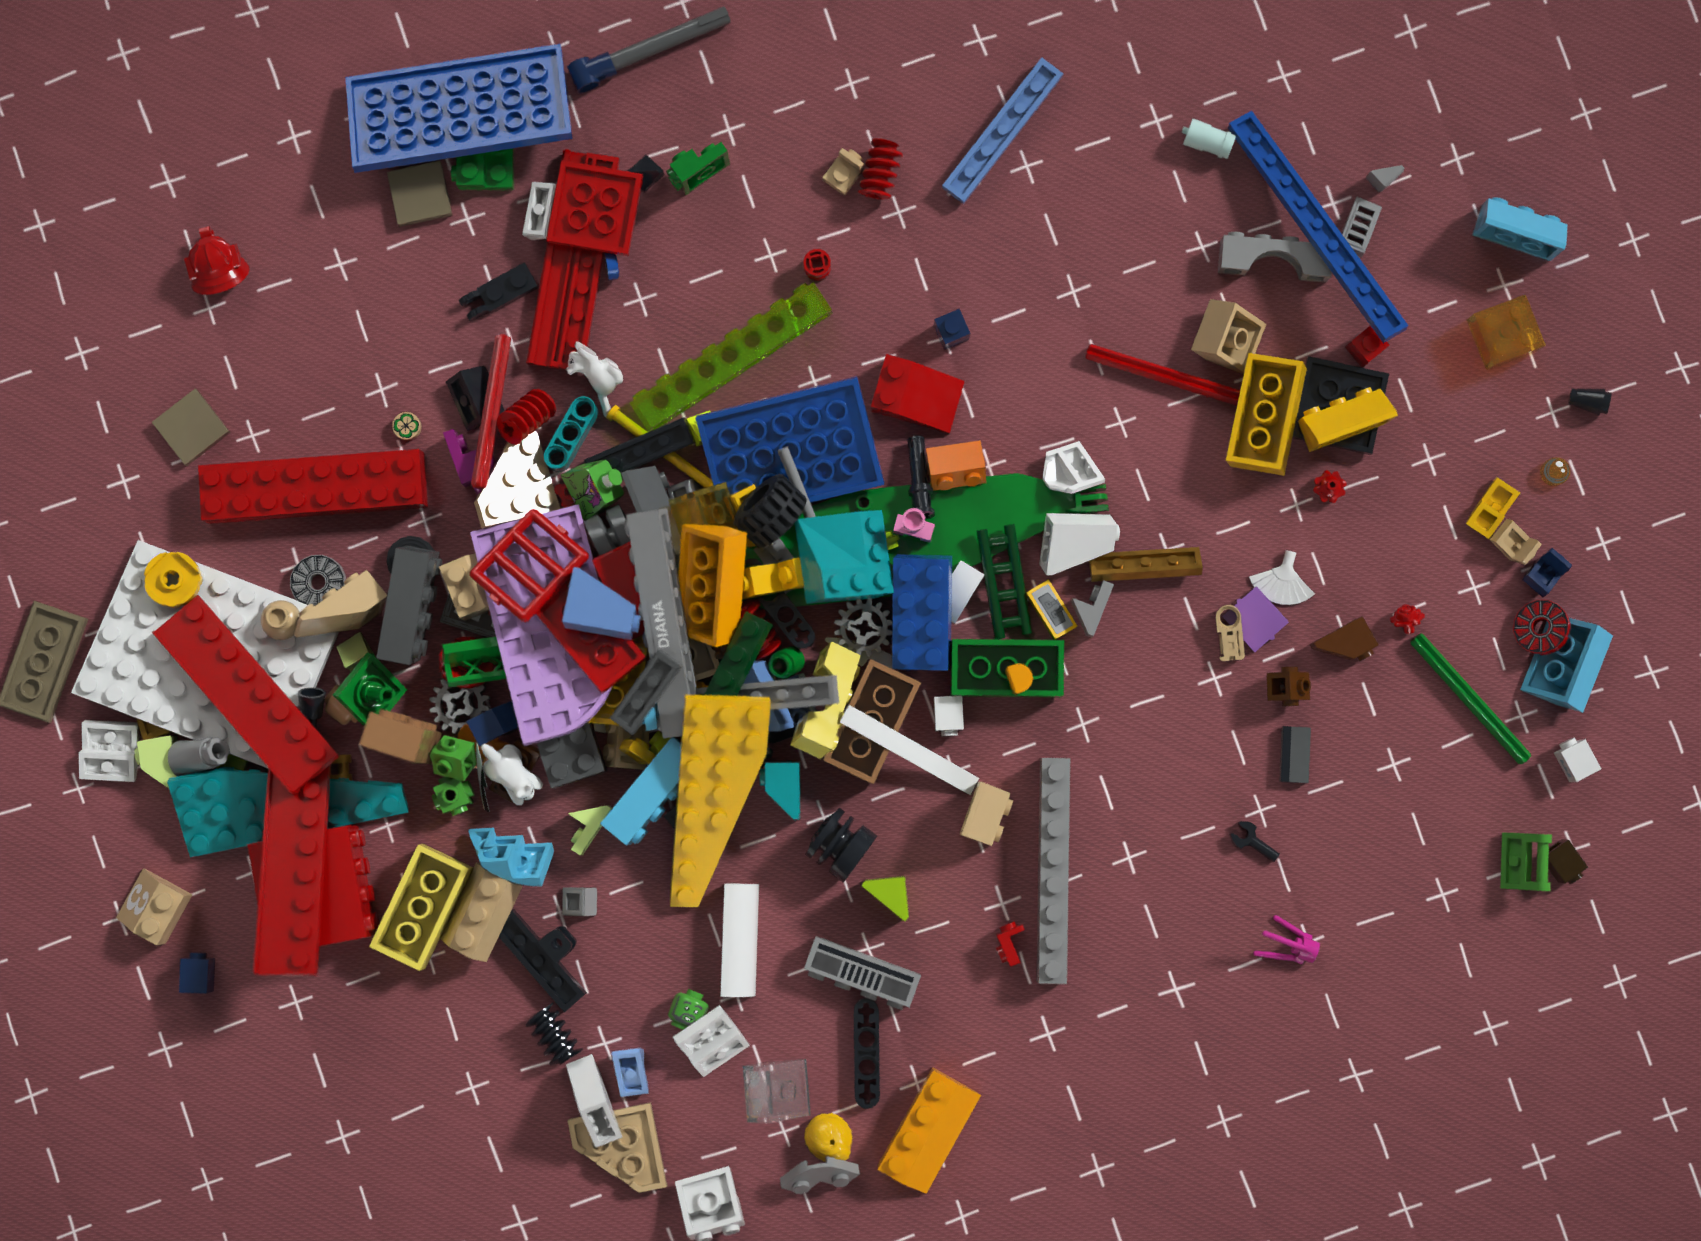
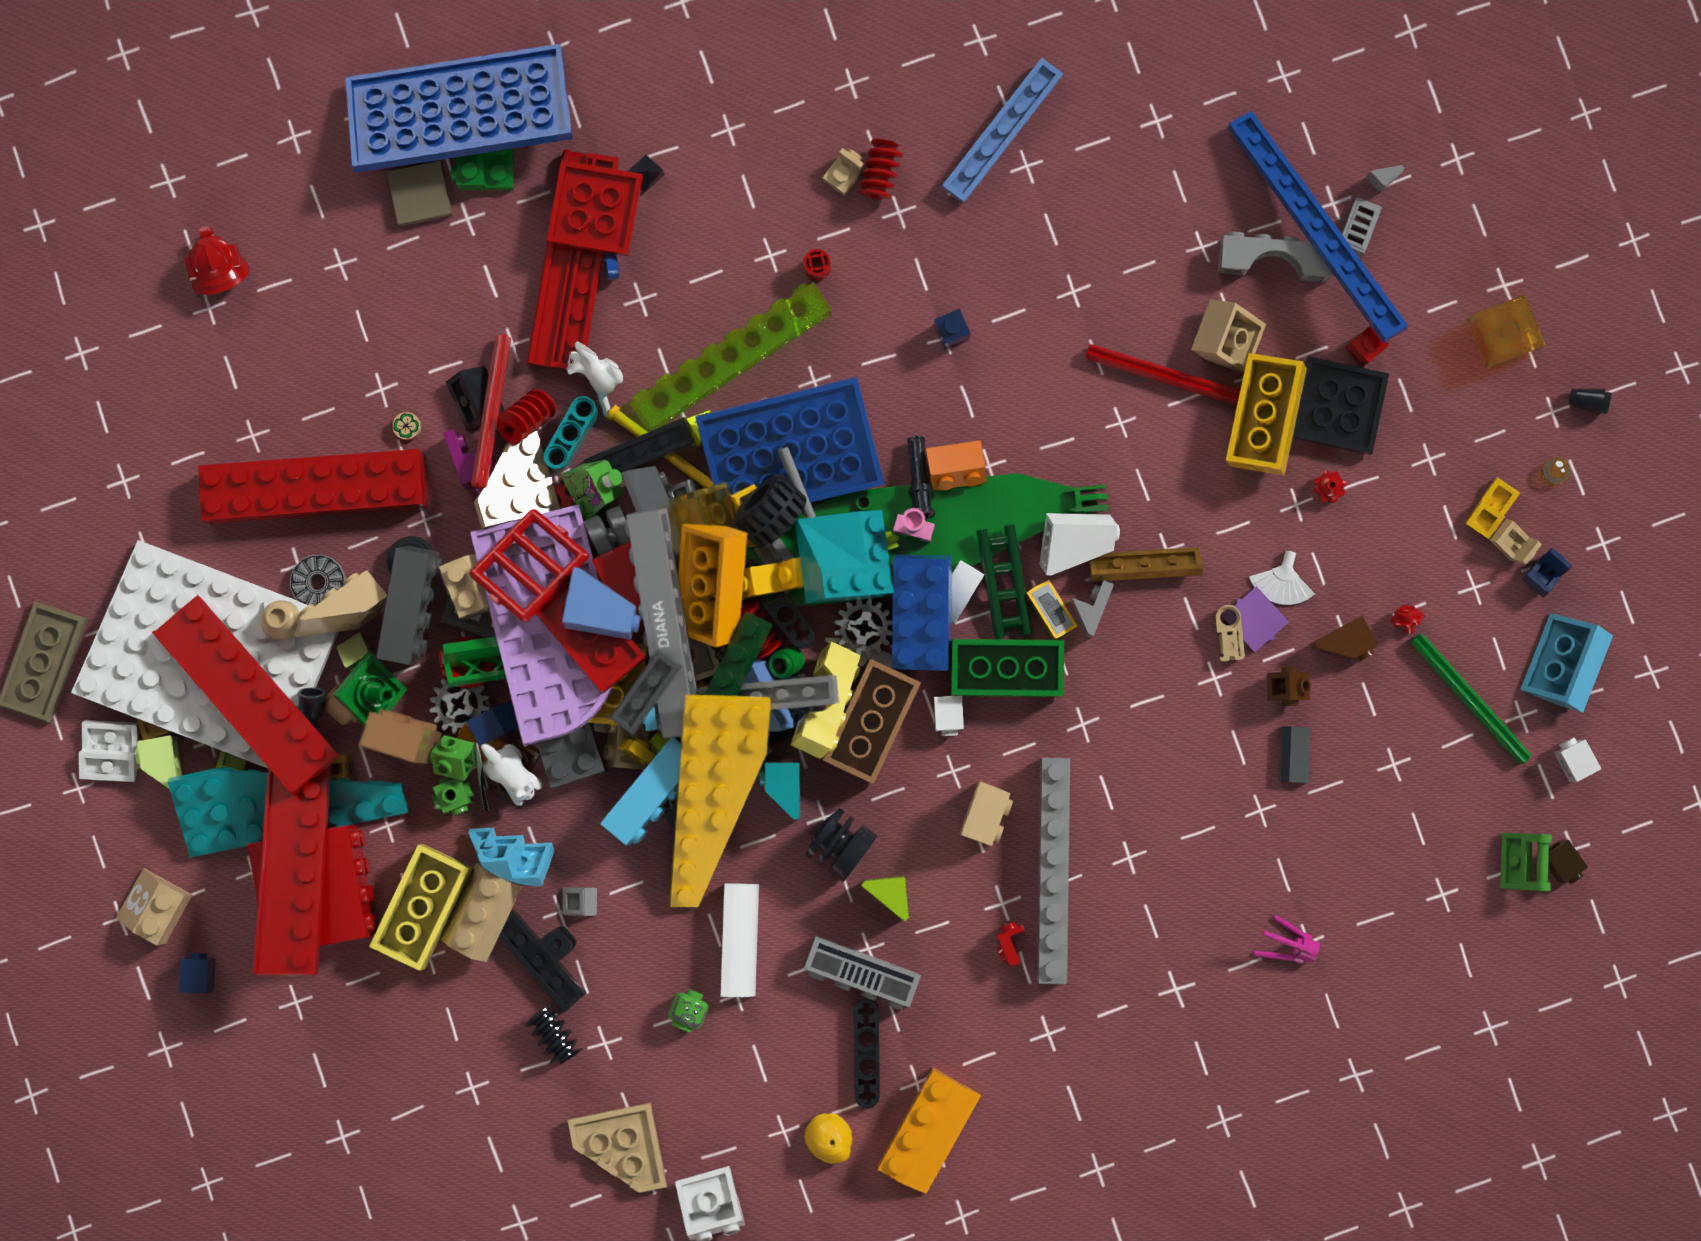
yellow plate [144,552,203,609] -> none
dark tan tile [152,389,231,466] -> none
light grey plant [168,737,230,776] -> none
black hinge [459,262,539,321] -> none
white slope [522,182,557,240] -> none
white slope [566,1054,622,1147] -> none
dark grey piece [567,6,731,93] -> none
yellowish green slope [568,806,613,855] -> none
light blue slope [612,1048,649,1097] -> none
green plate [666,142,730,195] -> none
white slope [673,1005,750,1077] -> none
clear slope [743,1059,811,1123] -> none
light grey plate [780,1157,860,1194] -> none
white sticker [840,705,979,795] -> none
red slope [871,354,965,434] -> none
light orange brick [1005,664,1033,695] -> none
white slope [1043,441,1105,494] -> none
light aqua piece [1181,119,1236,159] -> none
black bar [1229,821,1280,862] -> none
yellow slope [1298,387,1398,452] -> none
medium azure slope [1472,197,1568,261] -> none
tile [1513,600,1571,655] -> none

